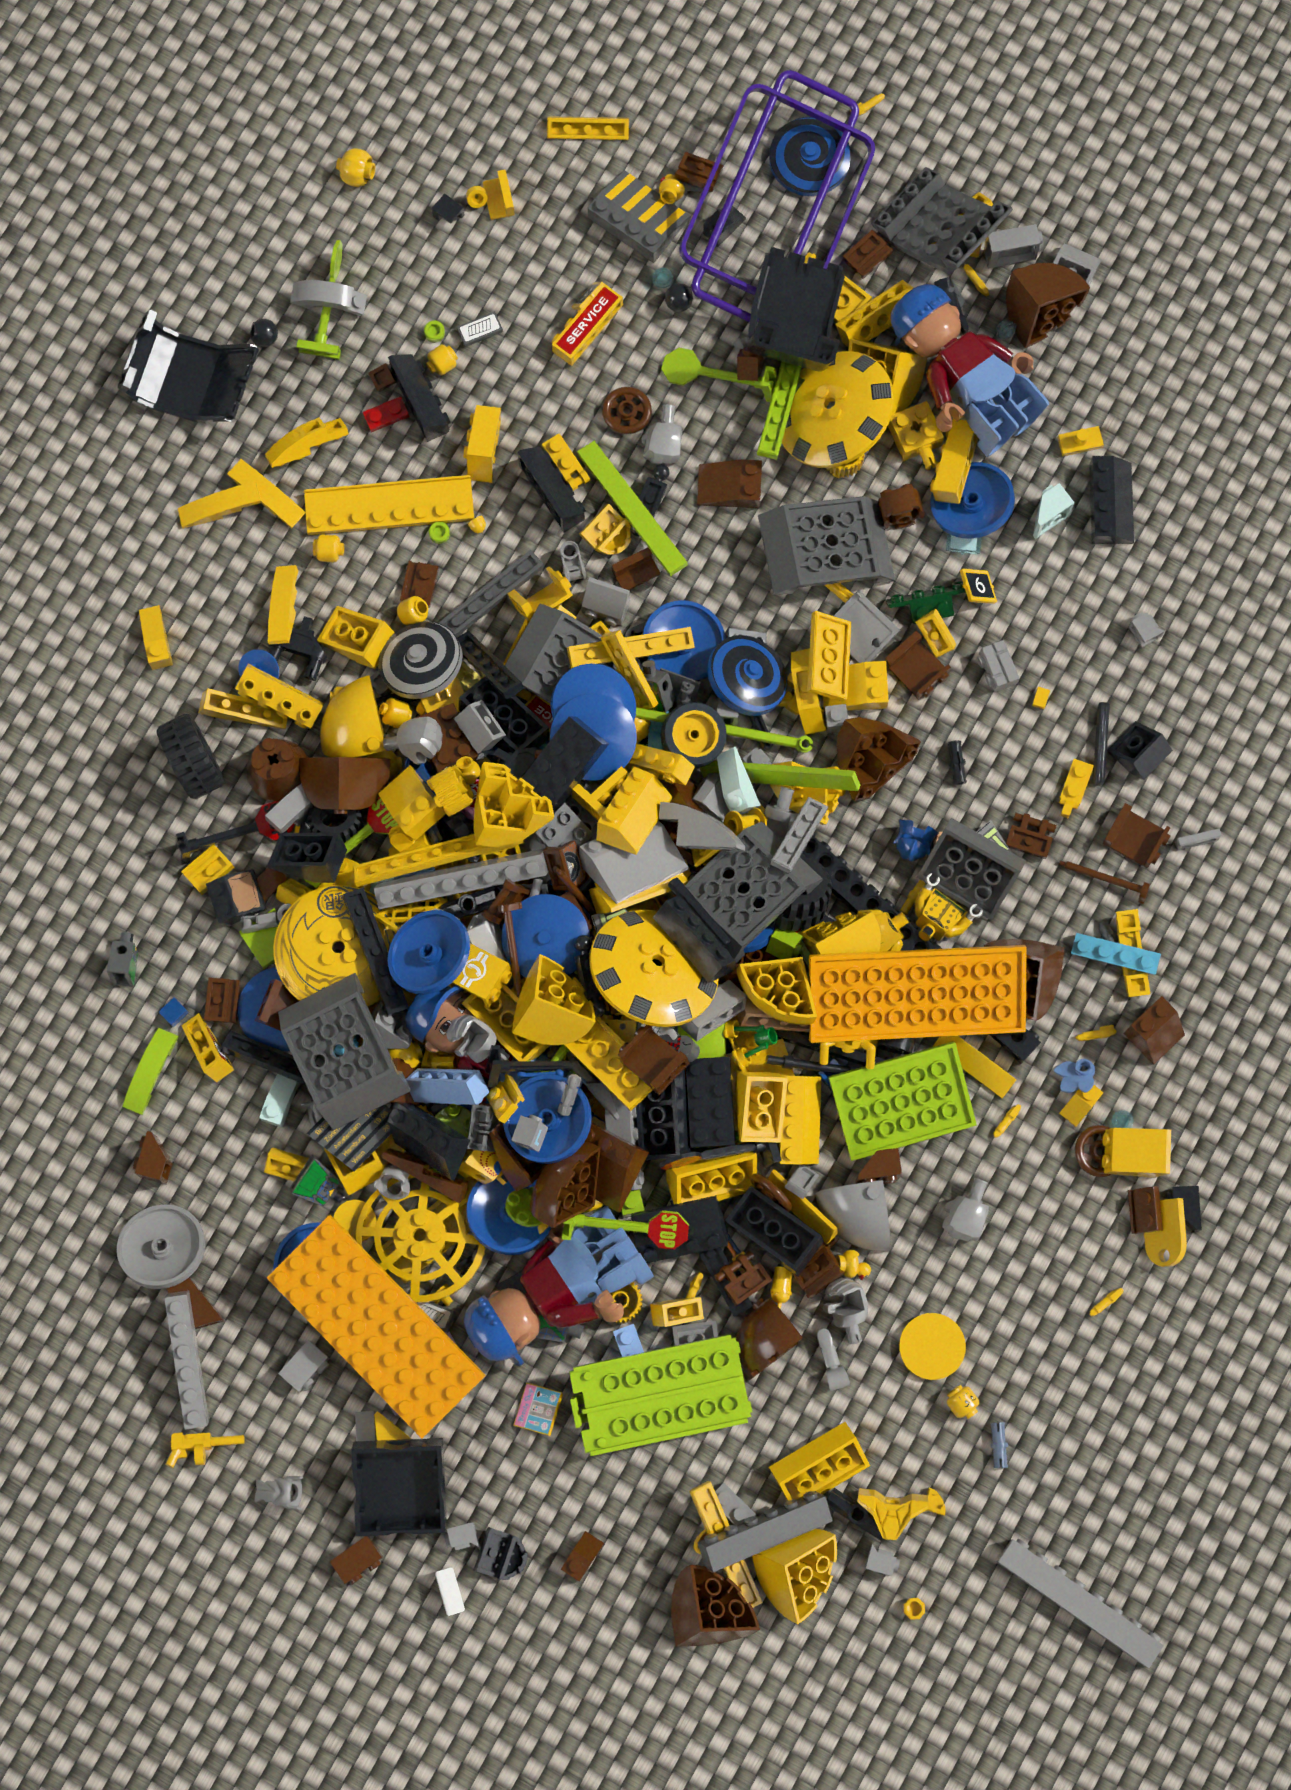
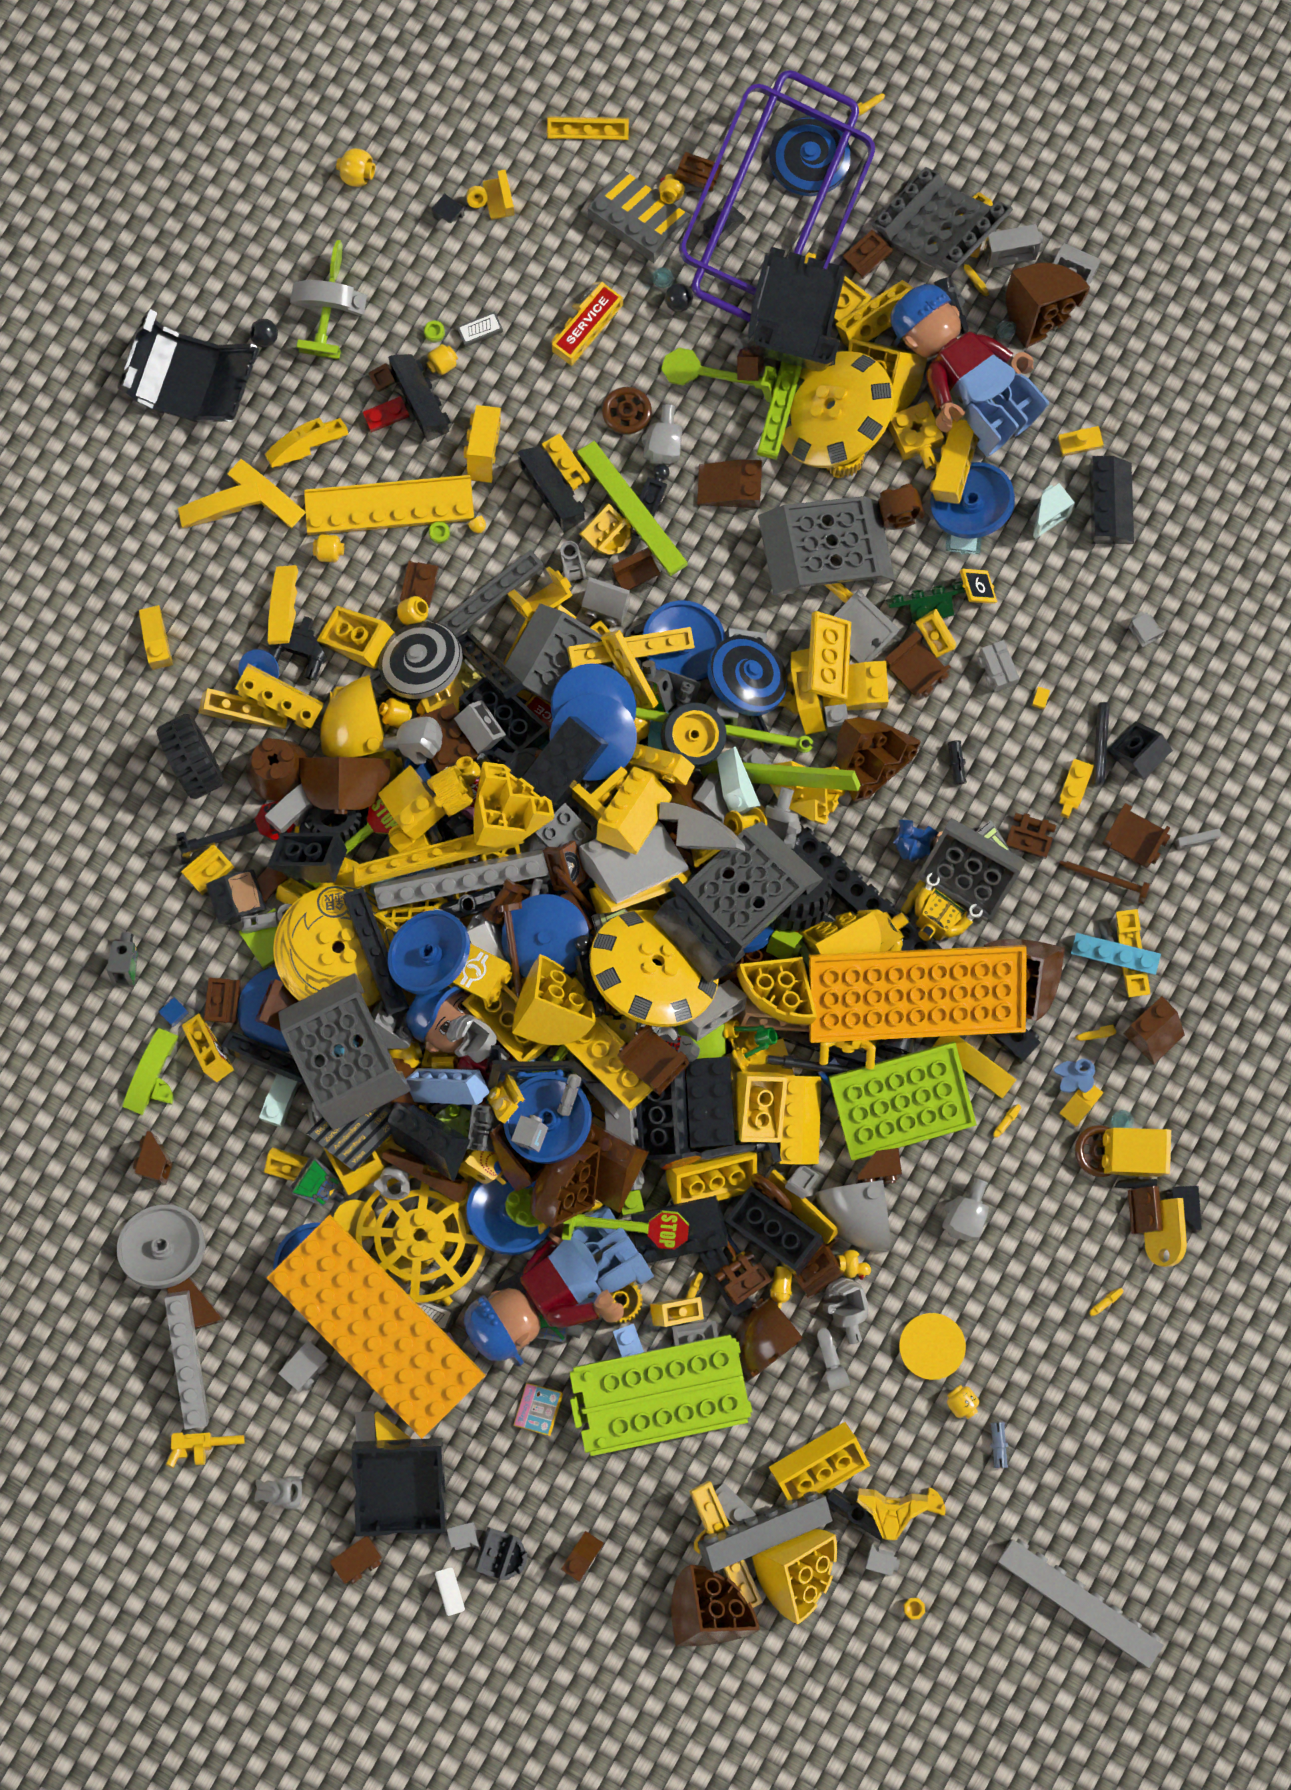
light grey tile [770,797,828,874] -> none
none -> lime tile [151,1078,173,1105]
none -> black piece [1114,1178,1157,1189]

